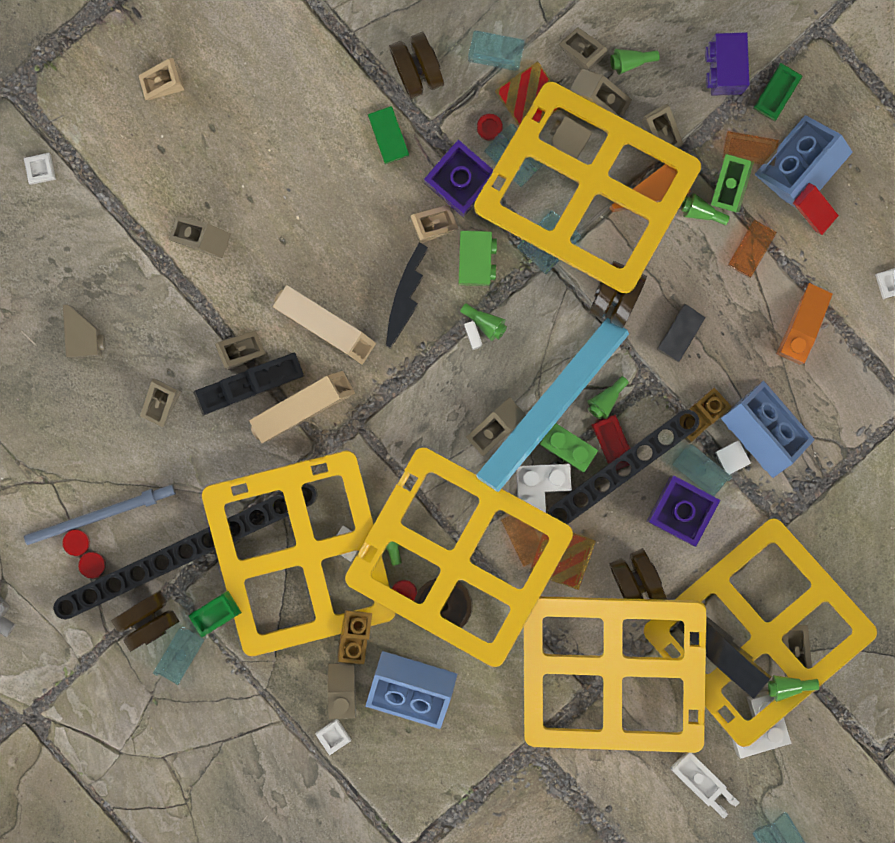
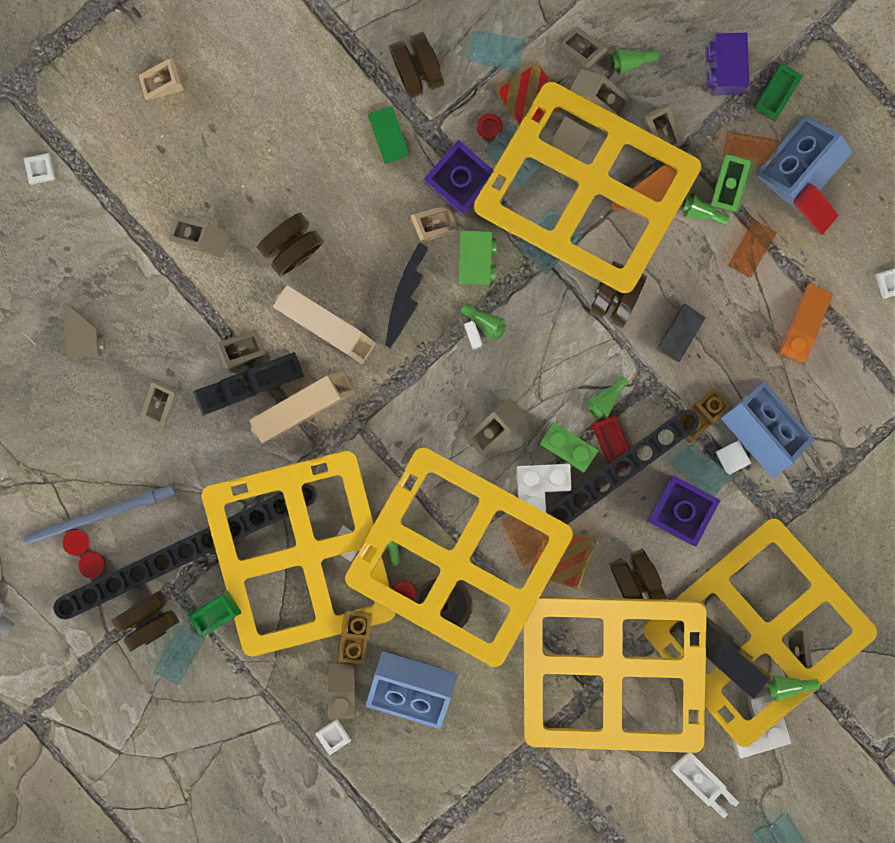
medium azure tile [476,318,629,492] -> none
none -> dark brown wheel [256,212,324,277]

